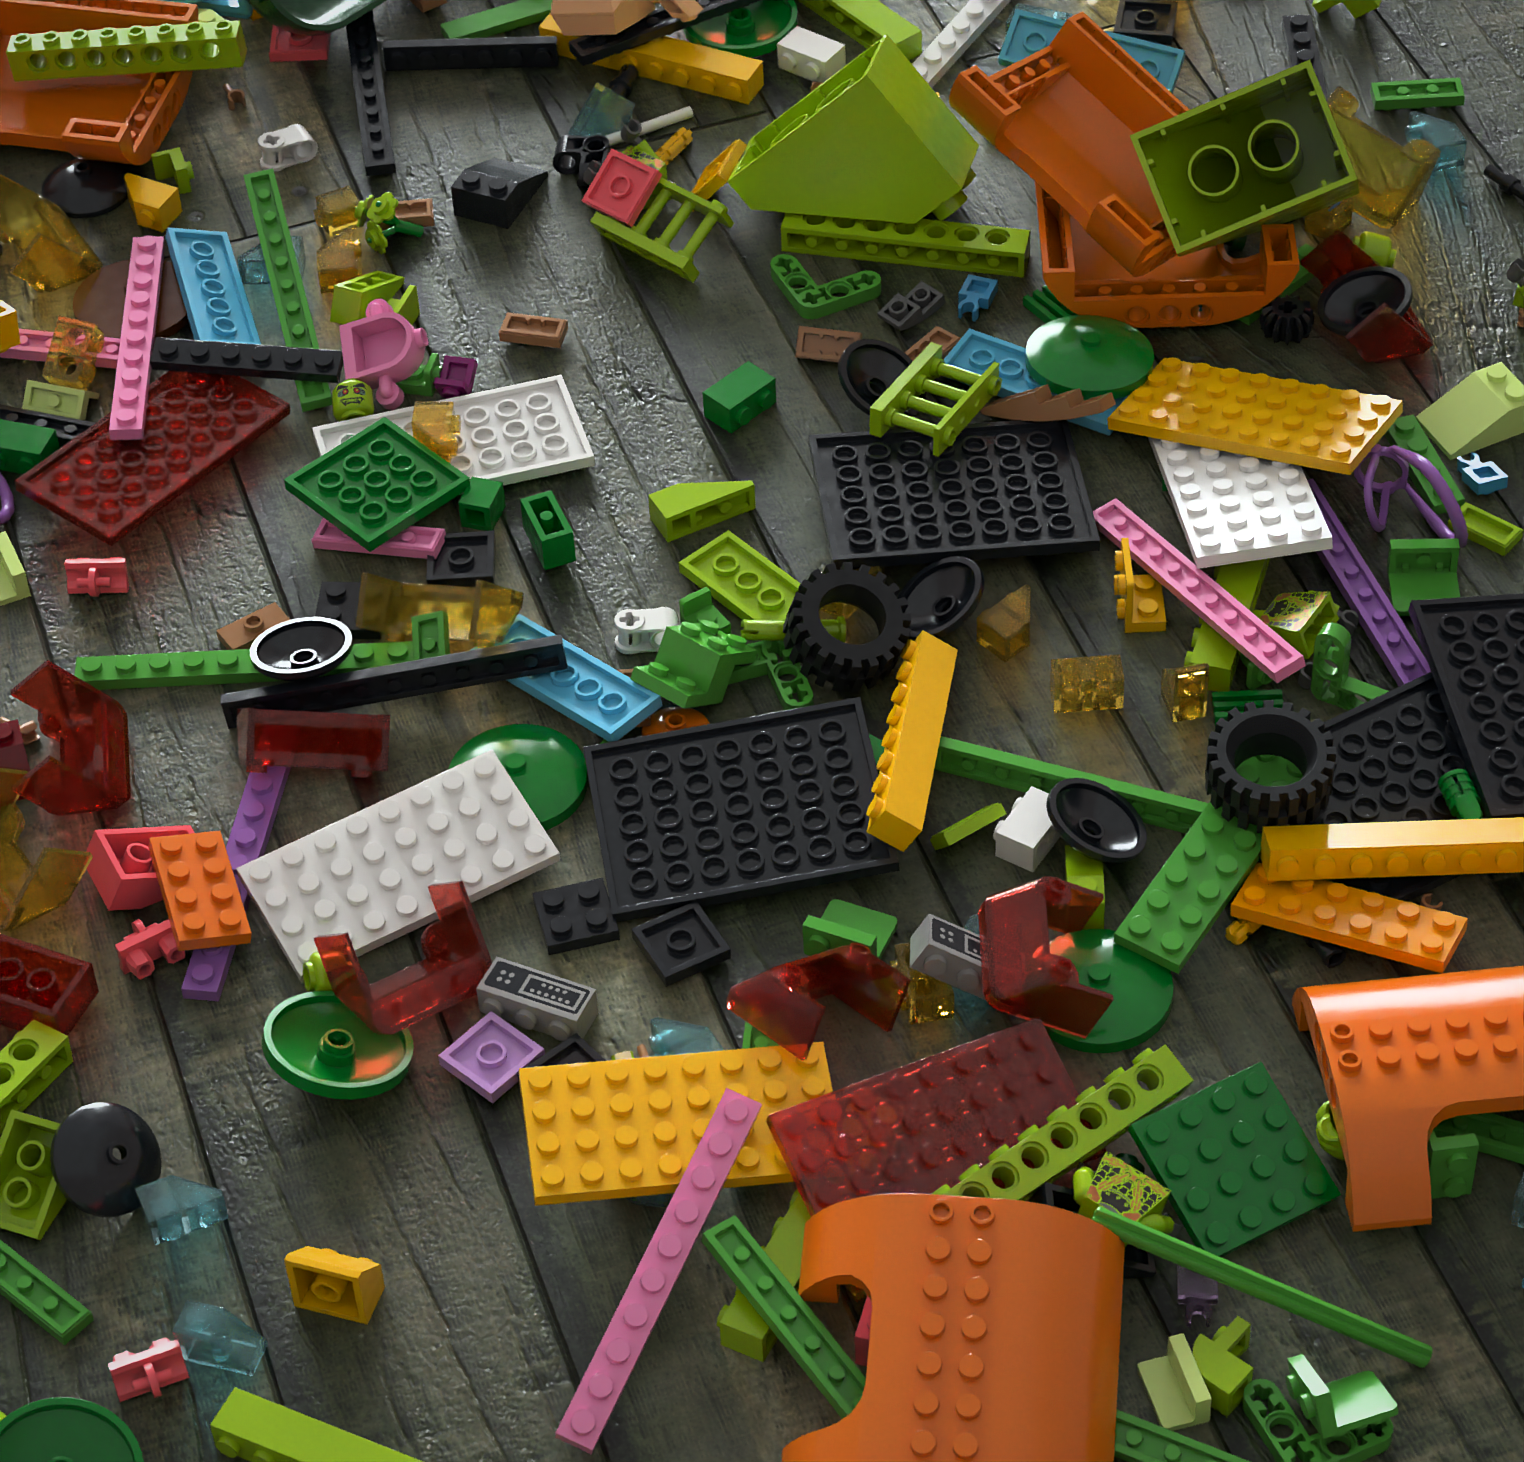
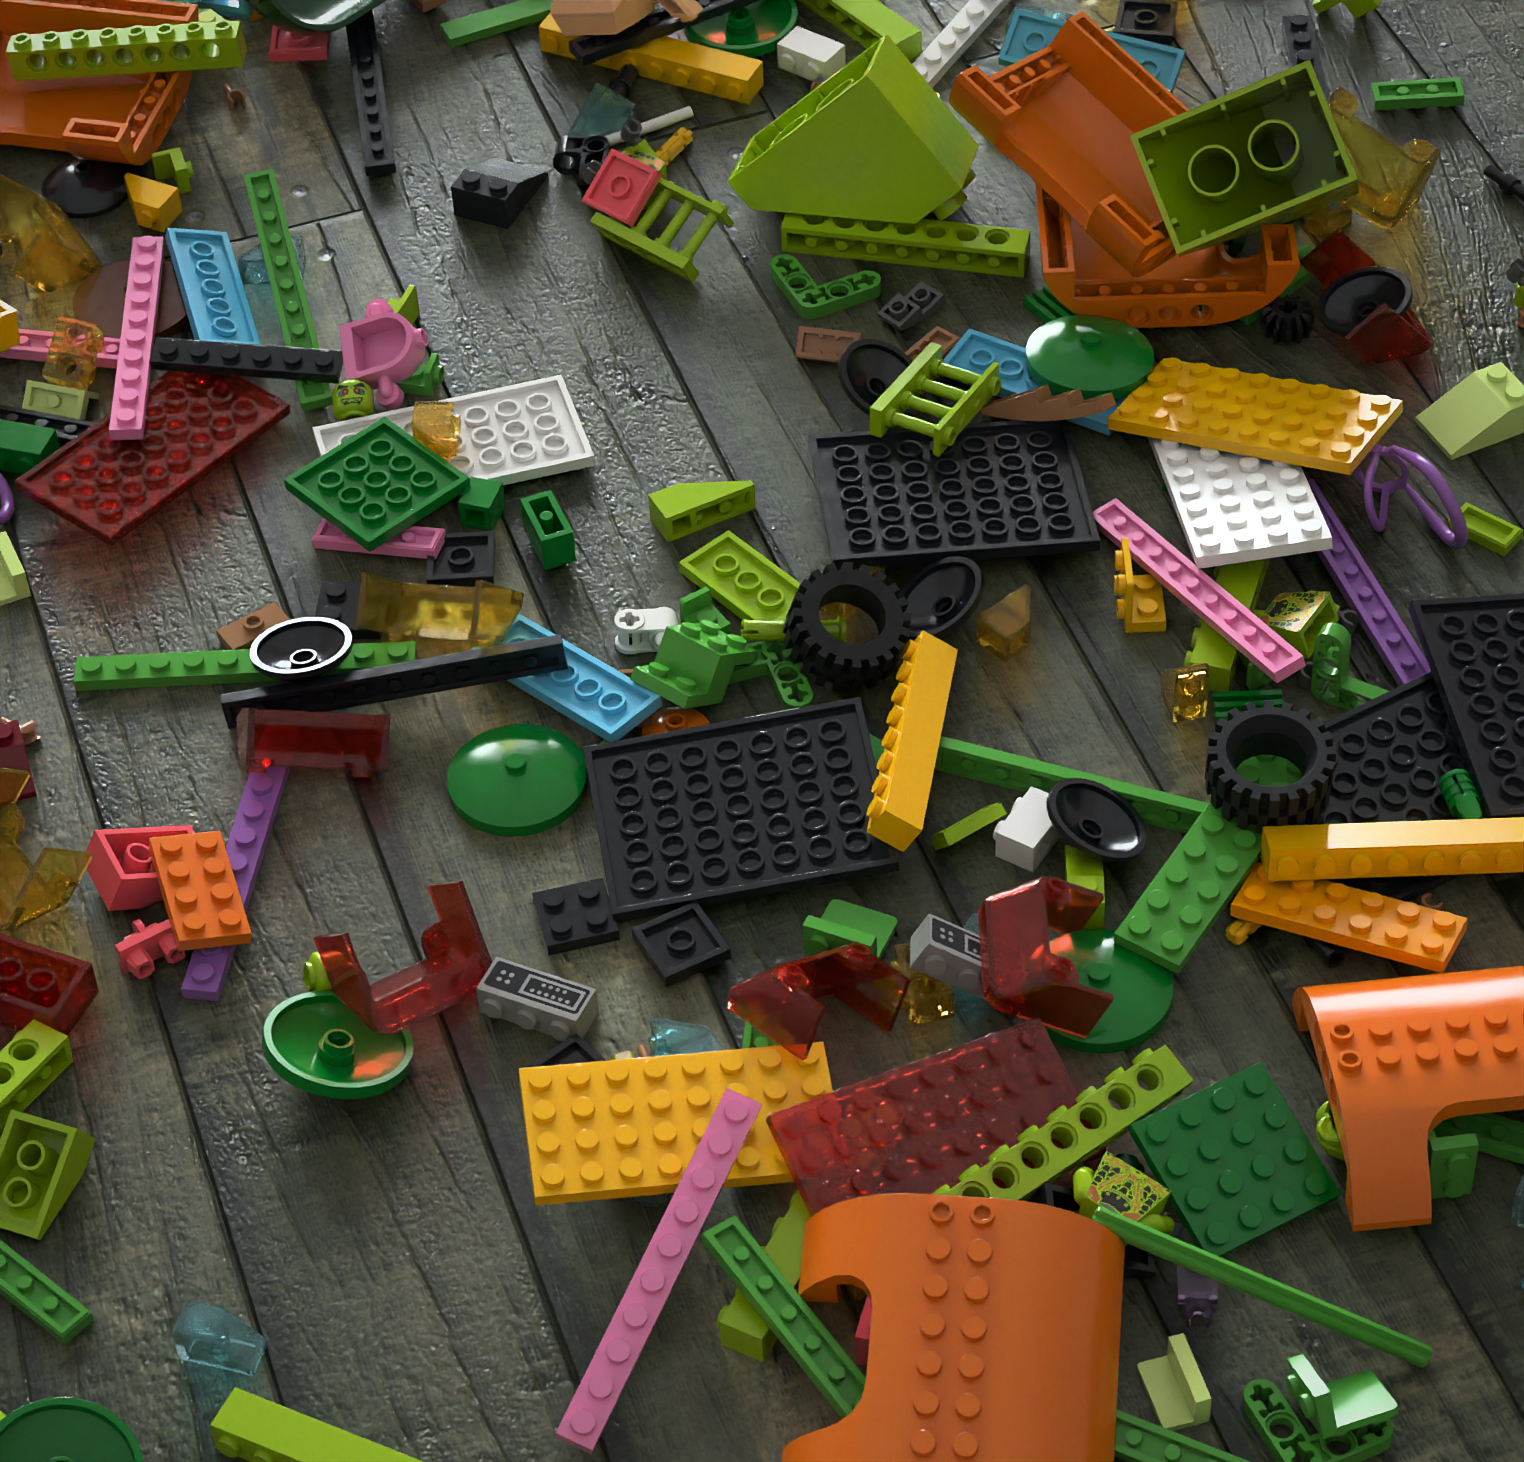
clear red windscreen [11,660,131,816] -> none
black dish [50,1102,161,1218] -> none
coral hips [64,557,129,597] -> none
coral hips [108,1337,189,1402] -> none
clear light blue slope [135,1175,228,1246] -> none
white plate [236,750,560,983] -> none
white piece [258,124,318,172] -> none
yellow slope [284,1246,385,1325] -> none
clear yellow brick [313,185,362,237] -> none
clear yellow slope [317,227,363,294] -> none
lime slope [330,270,405,325] -> none
lime plant [354,192,424,254] -> none
medium nougat plate [375,198,434,230] -> none
black plate [383,36,559,71] -> none
bright green plate [411,610,450,660] -> none
magenta bracket [434,355,478,399] -> none
lavender plate [438,1011,545,1103] -> none
medium nougat plate [499,312,568,348] -> none
yellow tile [691,139,747,212] -> none
green brick [703,361,776,434] -> none
dark azure plate [958,274,998,321] -> none
clear yellow brick [1050,655,1124,713] -> none
lime brick [1192,1316,1253,1417] -> none
lime head [1348,231,1397,269] -> none
bright green plate [1384,414,1465,515] -> none
bright green bracket [1387,538,1460,616] -> none
clear light blue slope [1405,111,1466,172] -> none
dark azure plate [1457,452,1508,495] -> none

